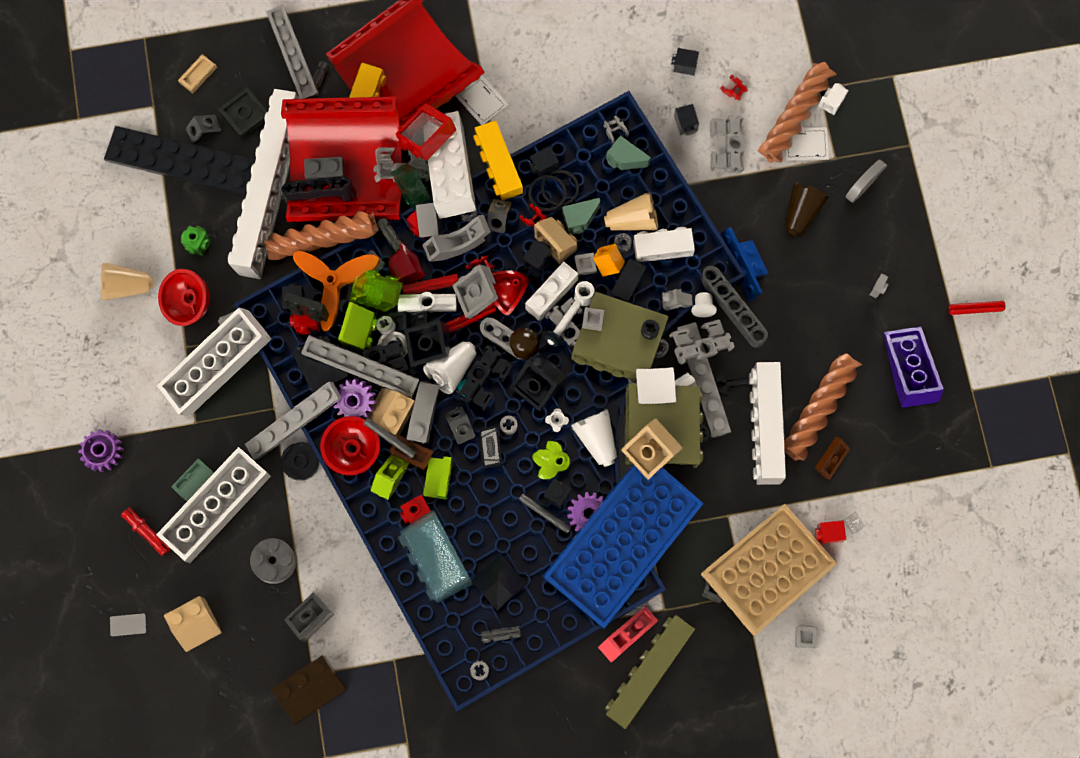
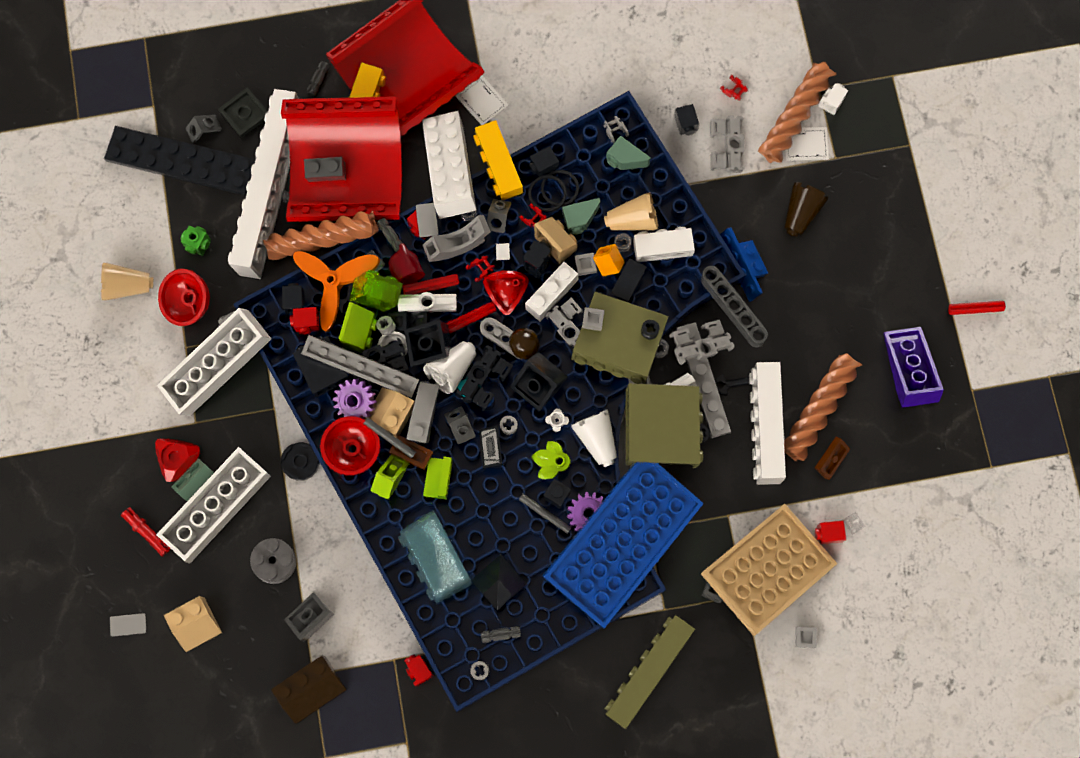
medium lavender gear [78,429,123,472] -> none
tan tile [178,54,217,93] -> none
light grey plate [245,382,342,460] -> none
light grey plate [266,4,319,99] -> none
black beam [281,176,357,202] -> none
pearl dark grey plate [284,292,329,322] -> none
light grey piece [373,147,430,182] -> none
clear green brick [391,163,431,209] -> none
red window [395,103,457,161] -> none
red brick [400,495,433,526] -> none
light grey plate [452,265,499,319] -> none
white piece [544,281,594,347] -> none
coral slope [598,606,658,662] -> none
tan slope [621,418,683,479] -> none
white sticker [636,368,676,404] -> none
light grey piece [662,289,693,311] -> none
black brick [671,48,699,76] -> none
white piece [691,293,717,317] -> none
light grey piece [846,159,887,203] -> none
light grey plate [870,273,888,298] -> none
none -> red hat [155,438,200,482]
none -> red brick [405,654,434,687]
none -> white sticker [496,243,510,260]

